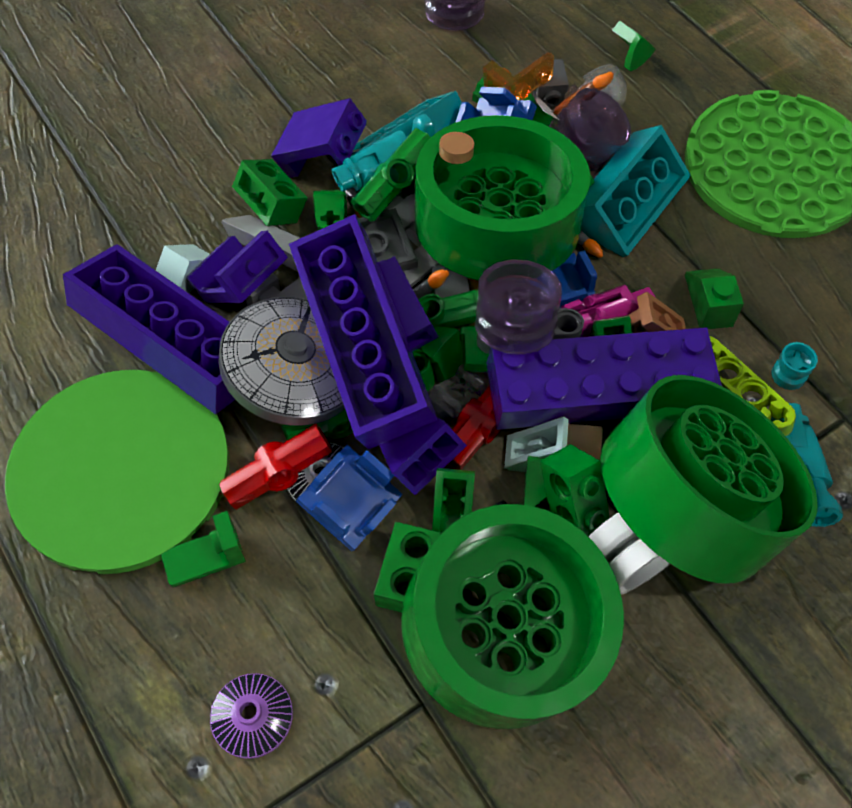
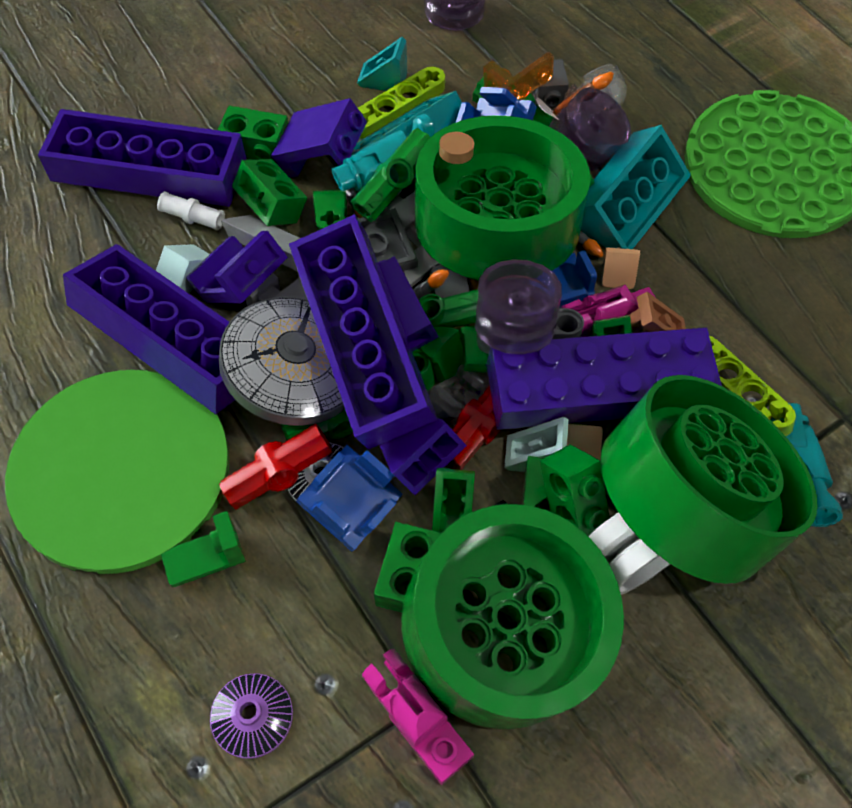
green tile [612,20,656,71] -> none
green slope [684,269,744,329] -> none
teal wheel [771,342,818,390] -> none
none -> dark purple brick [38,109,247,207]
none -> white pin [157,191,225,231]
none -> green brick [218,105,288,164]
none -> teal slope [357,37,407,91]
none -> lime beam [358,66,445,139]
none -> dark pink plate [362,649,474,785]
none -> light nougat slope [601,247,640,289]

